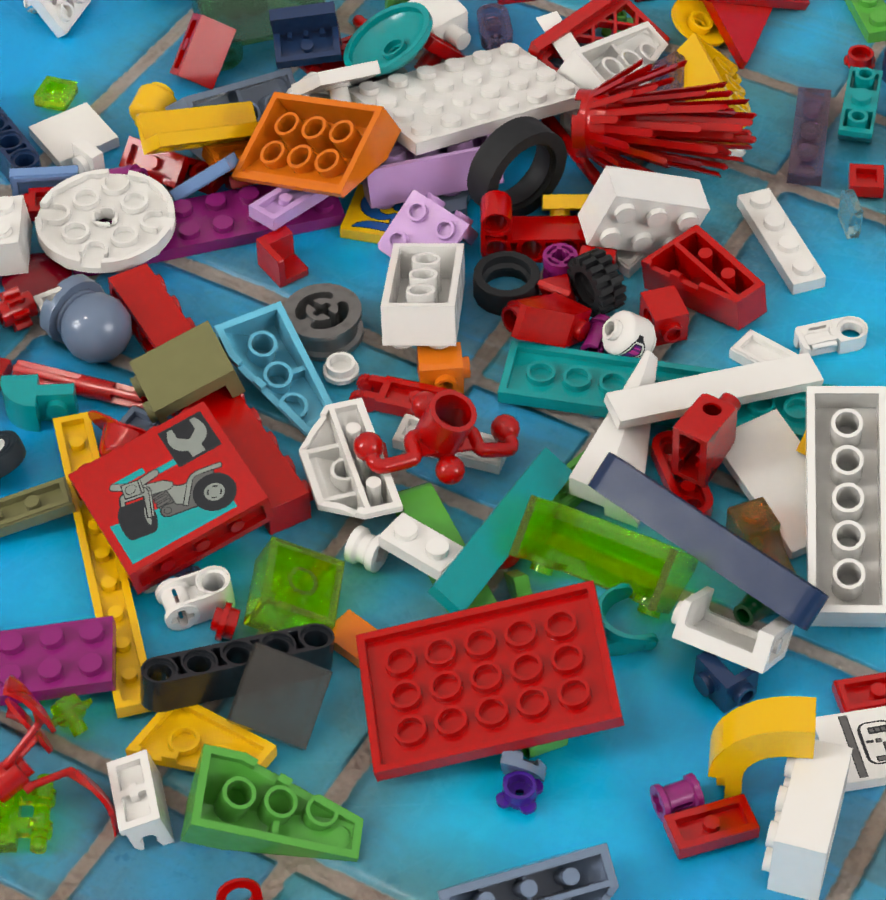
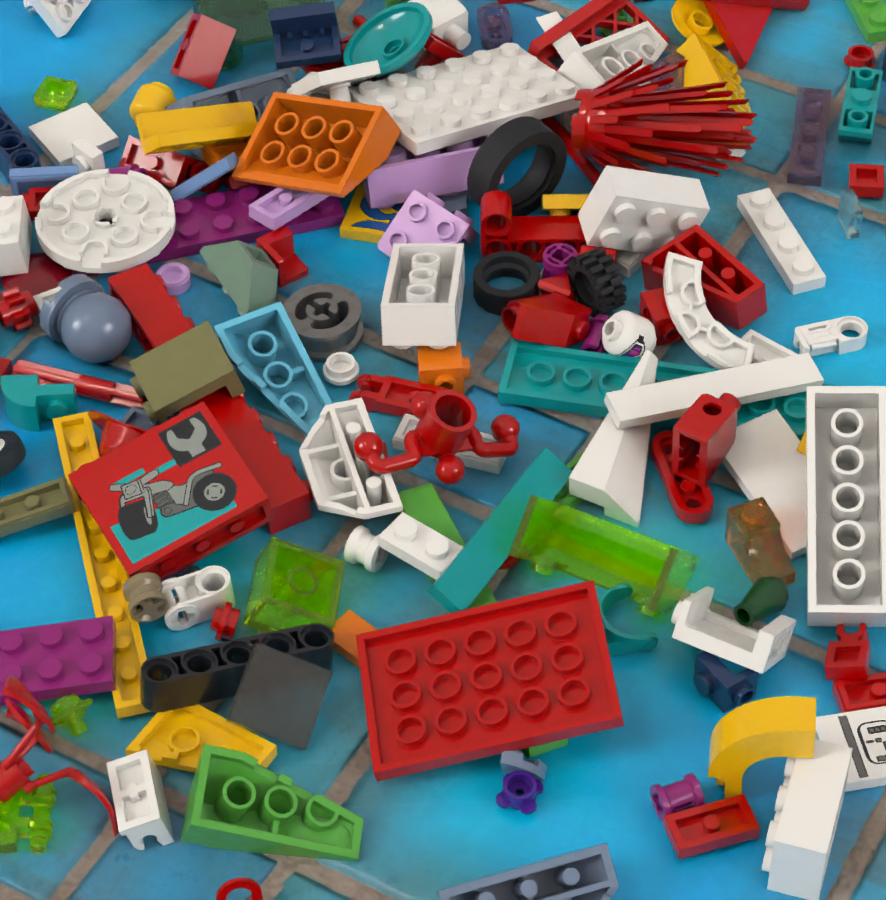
bright green tile [504,569,532,599] -> none
dark blue beam [588,452,829,631] -> none
none -> dark tan wheel [122,572,169,623]
none -> lavender tile [155,262,191,296]
none -> sand green slope [199,240,278,315]
none -> white tile [663,251,756,370]
none -> red plate [824,623,872,680]

